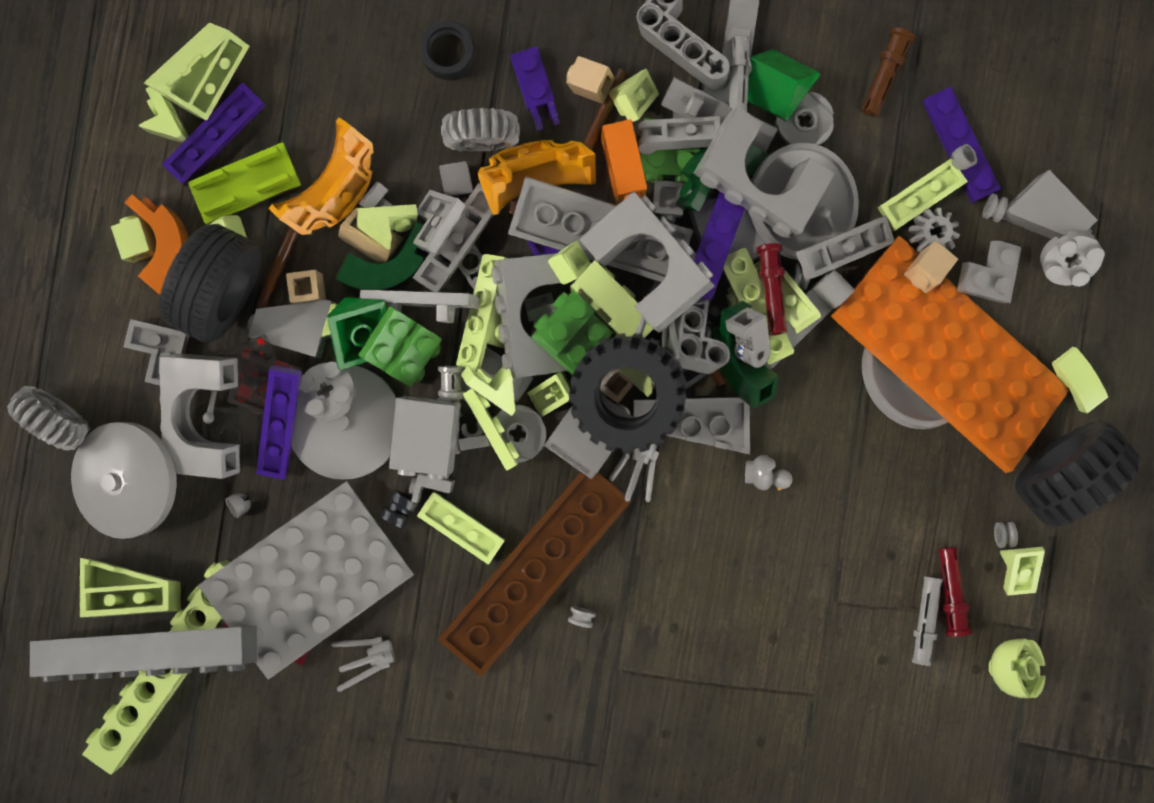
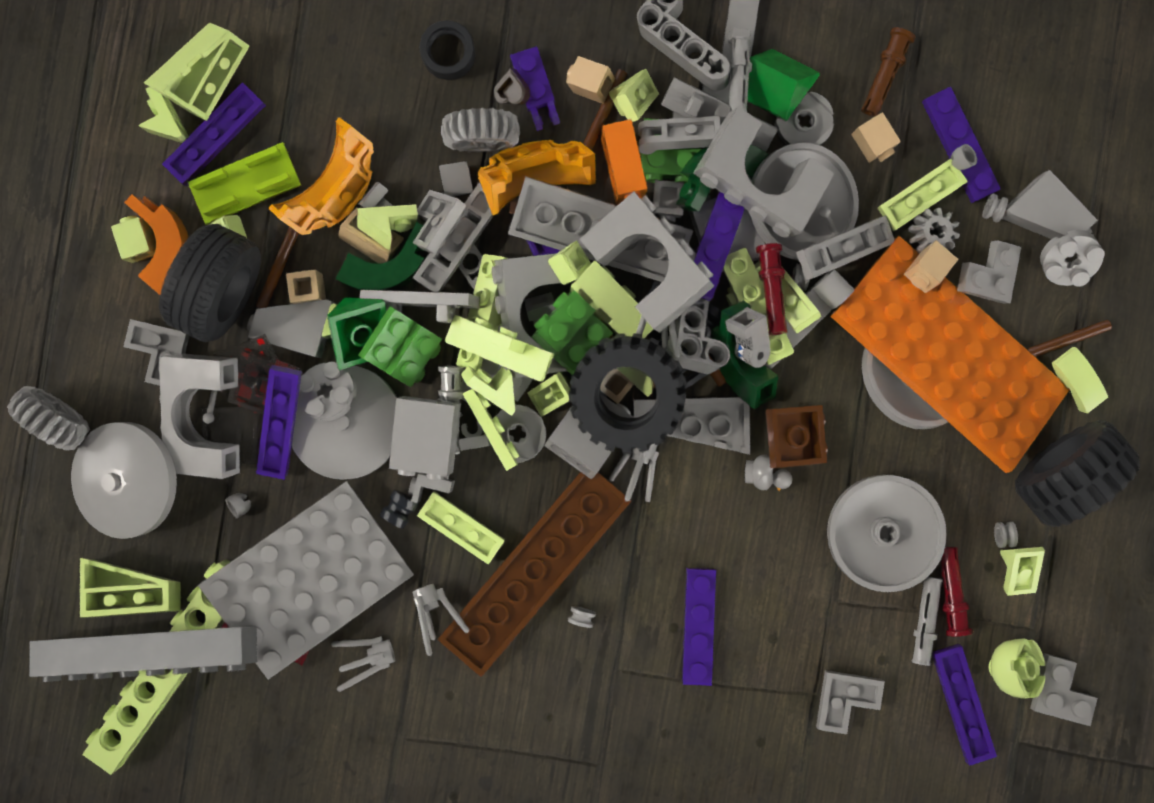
none -> light grey plant [412,584,469,656]
none -> yellowish green bracket [445,315,554,382]
none -> dark brown tile [494,68,530,105]
none -> dark purple plate [682,568,716,686]
none -> reddish brown plate [766,405,828,468]
none -> light grey plate [816,670,885,734]
none -> light grey dish [827,475,946,592]
none -> tan brick [851,112,901,163]
none -> dark purple plate [932,644,997,766]
none -> reddish brown bar [1026,320,1112,357]
none -> light grey plate [1030,653,1098,726]

